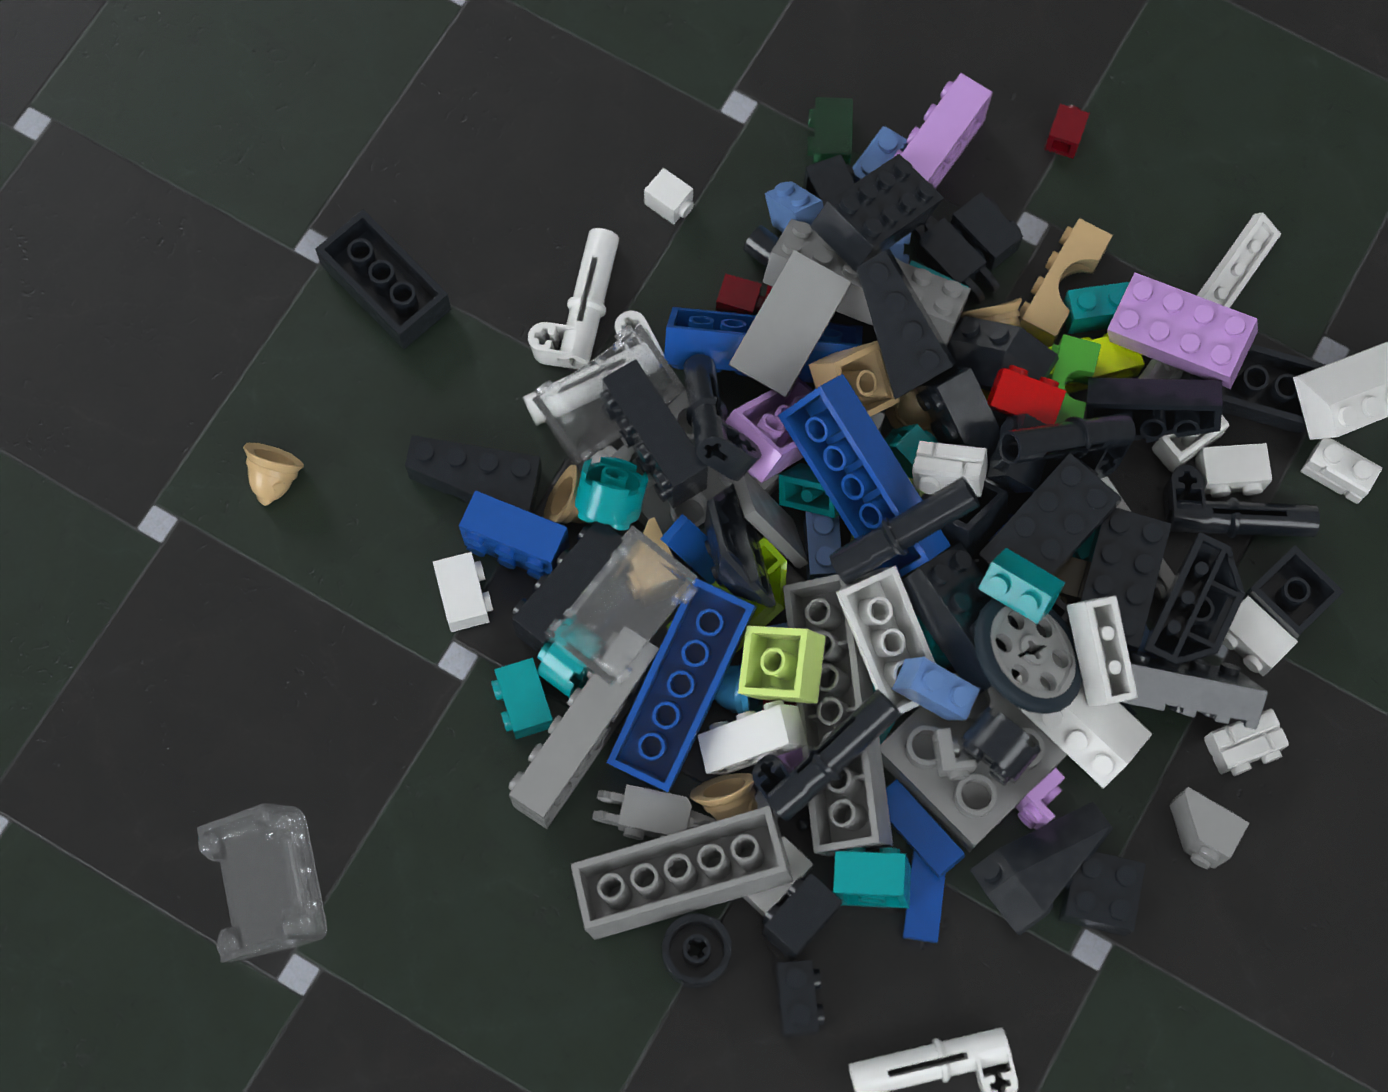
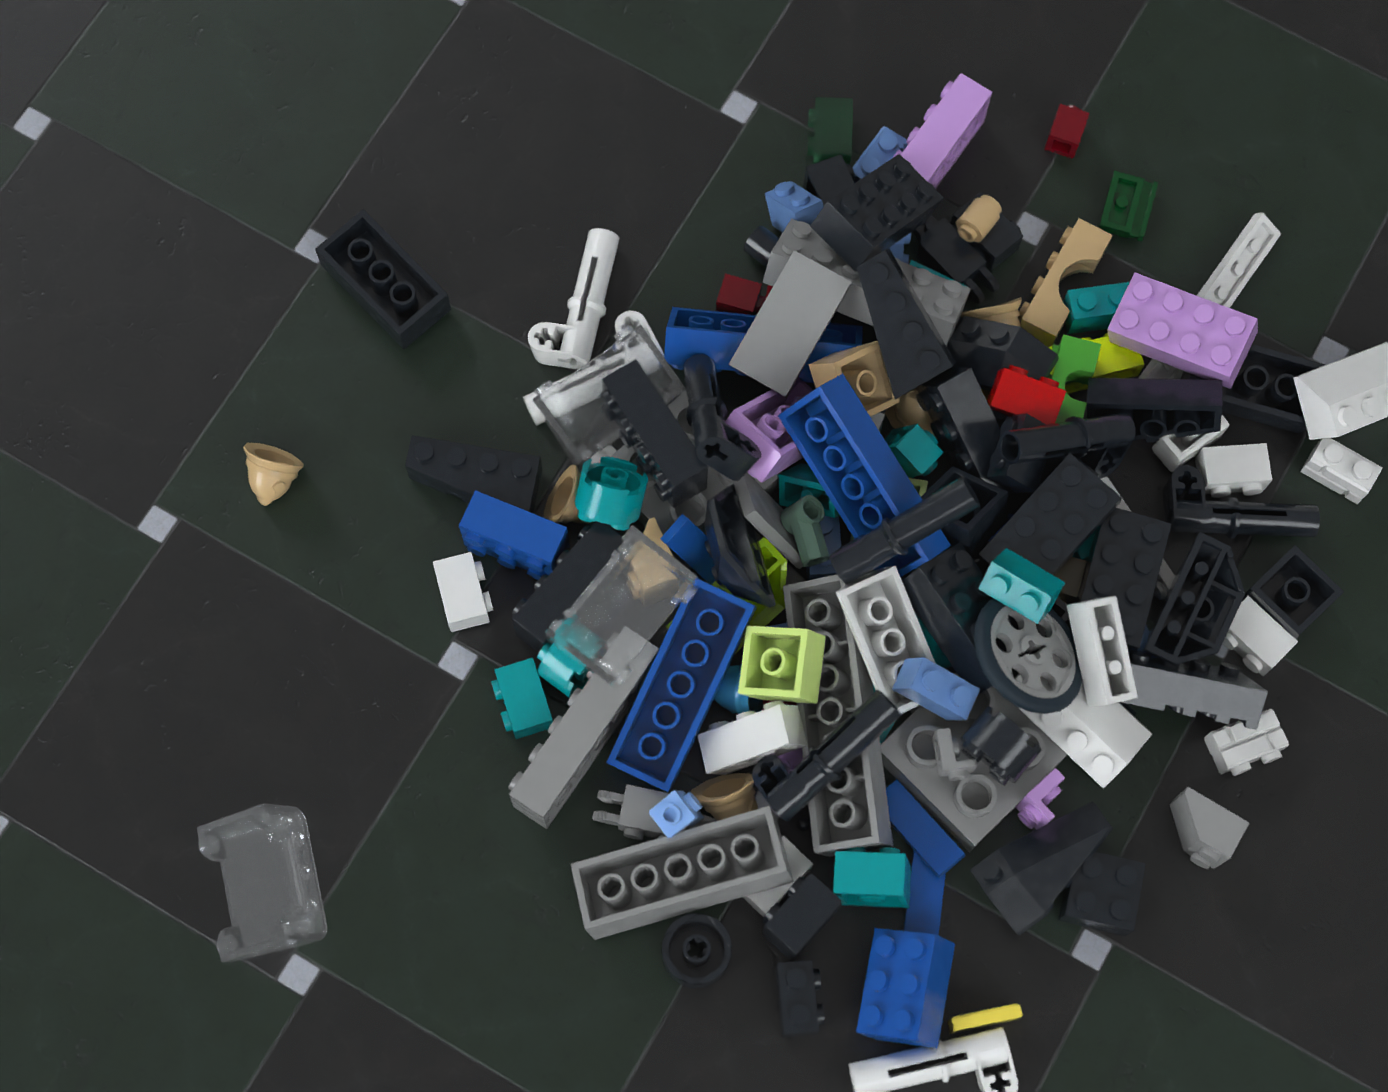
white brick [644,168,694,225] -> none
white brick [912,441,988,497] -> none
none -> light blue bracket [649,790,704,838]
none -> sand green piece [780,495,830,567]
none -> blue brick [856,928,955,1049]
none -> light yellow tile [948,1003,1023,1034]
none -> tan brick [956,195,1002,242]
none -> dark green plate [1098,171,1158,242]

